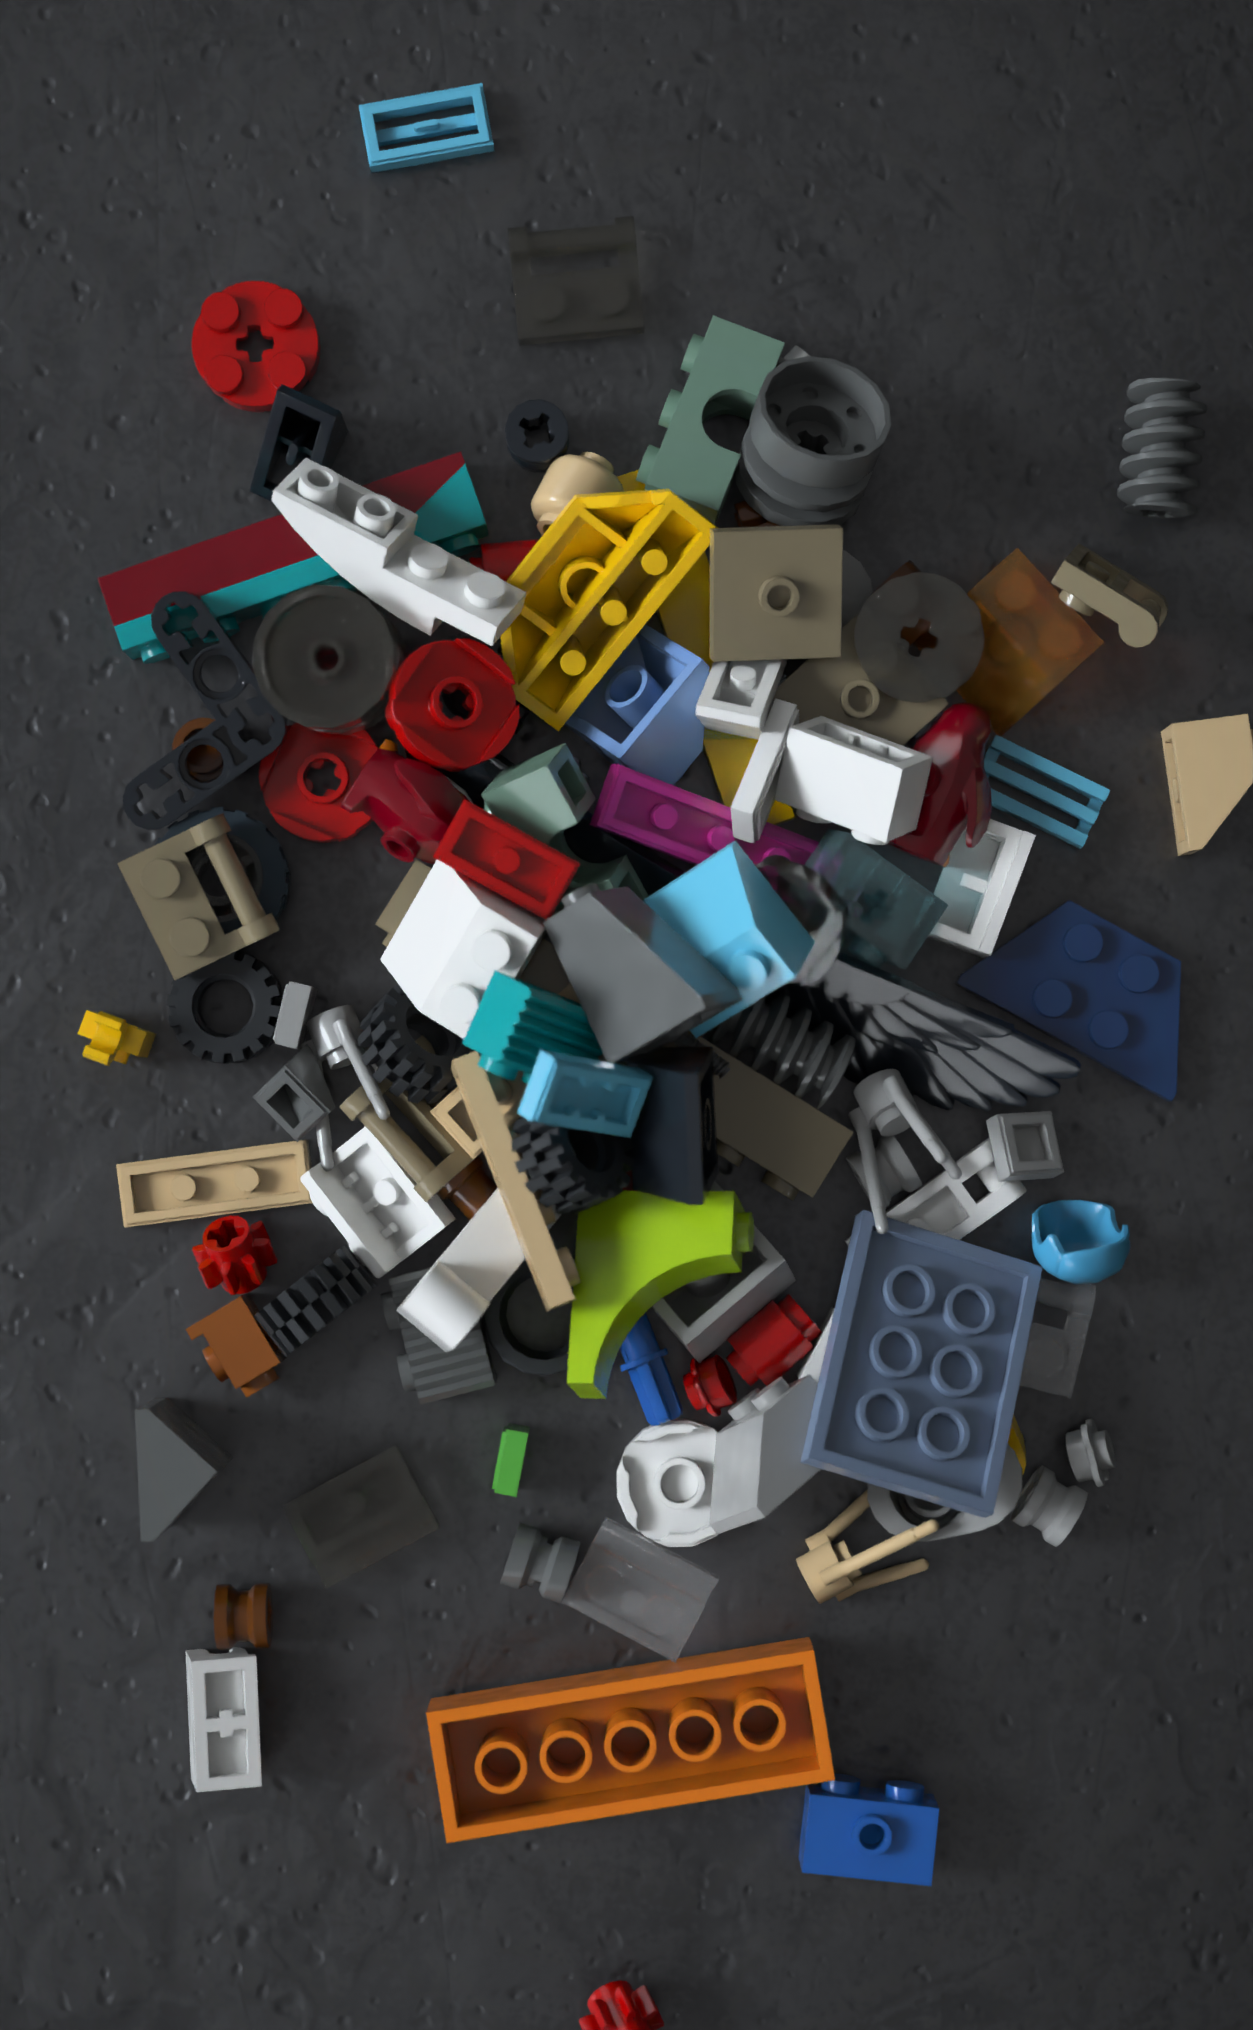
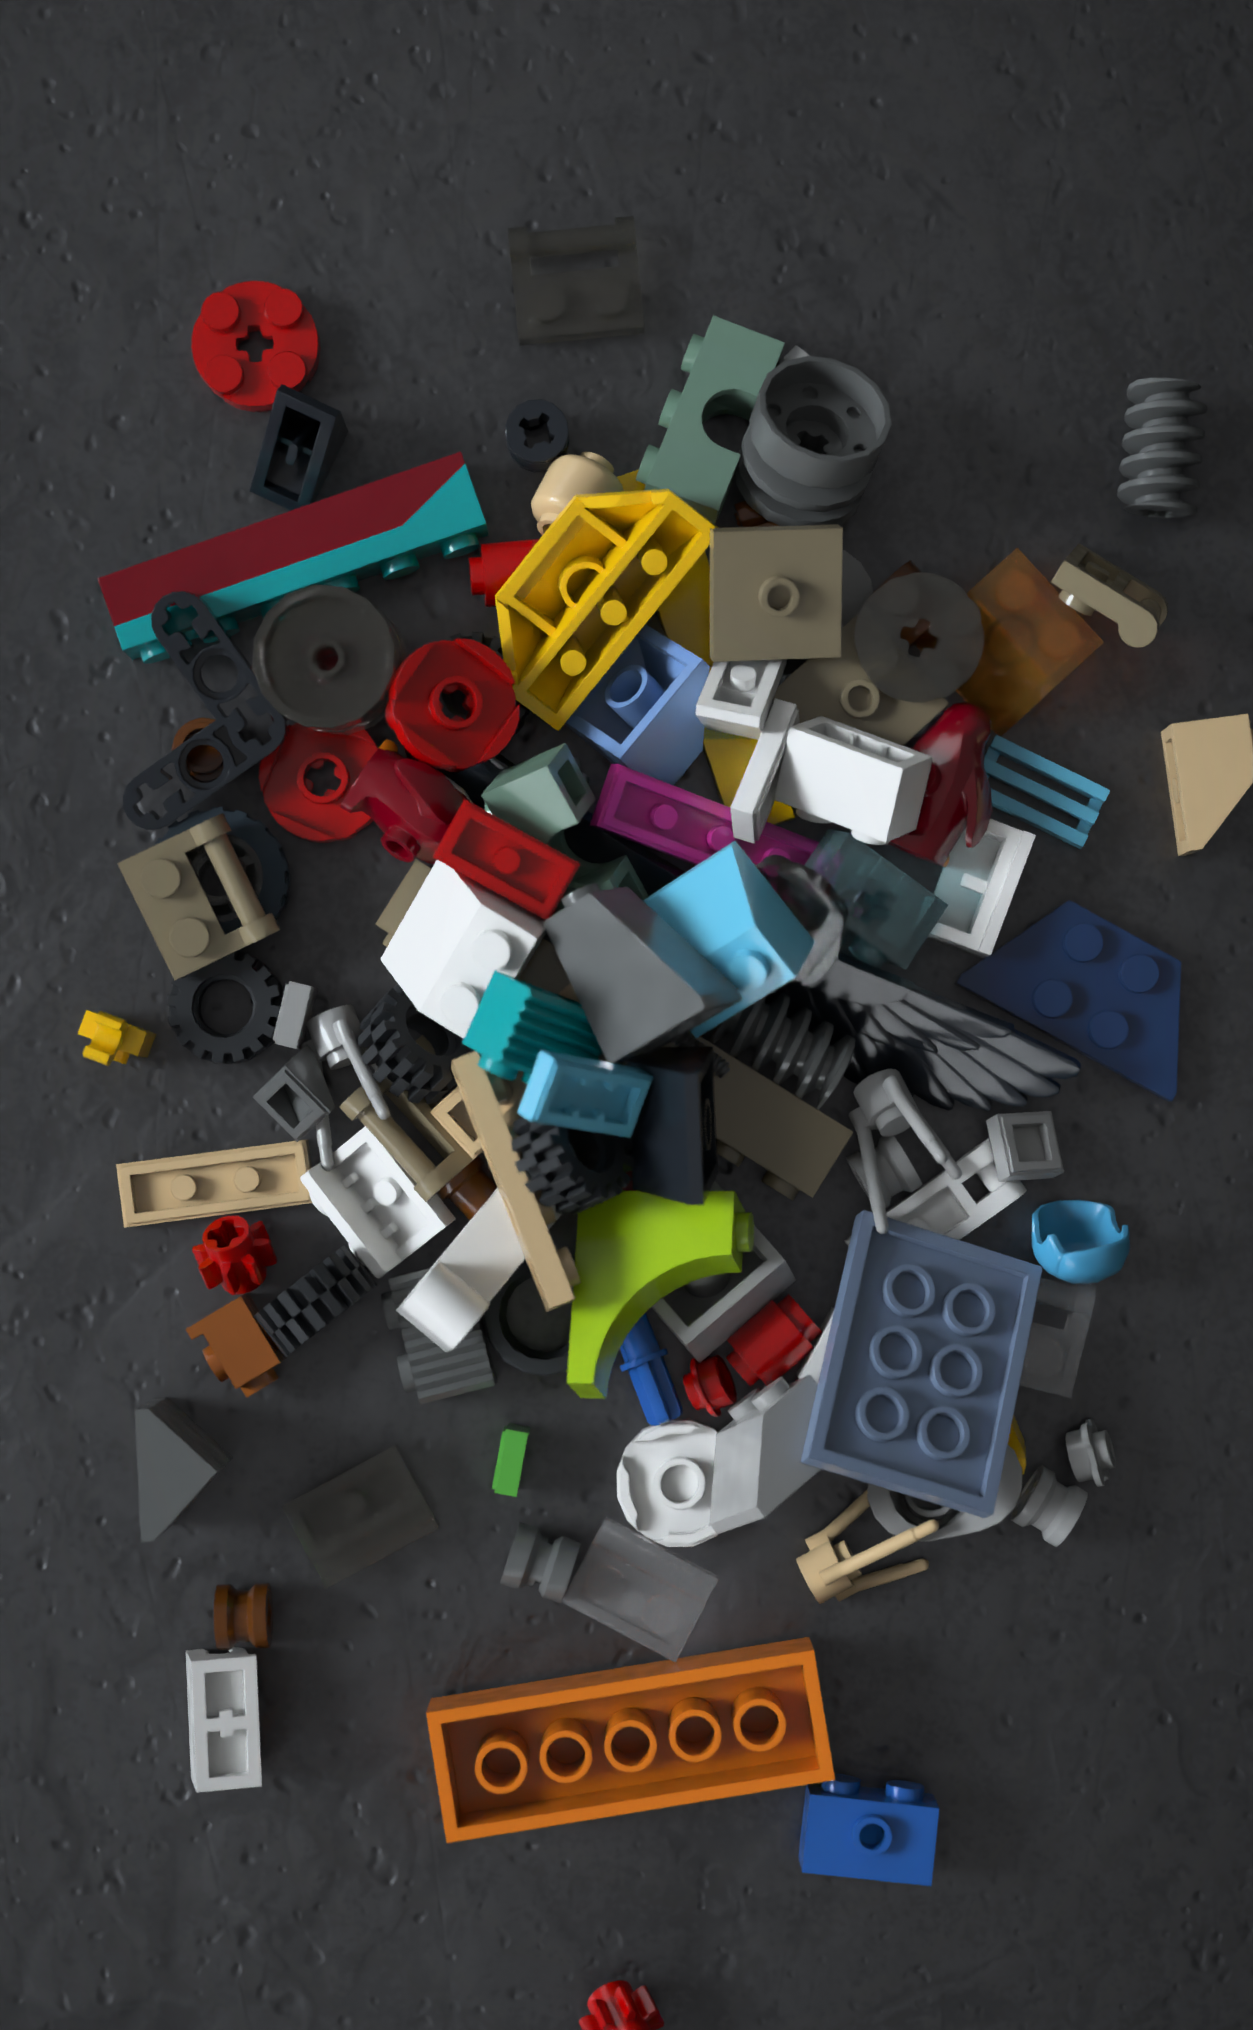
white slope [272,458,527,646] -> none
medium azure tile [358,83,495,173] -> none

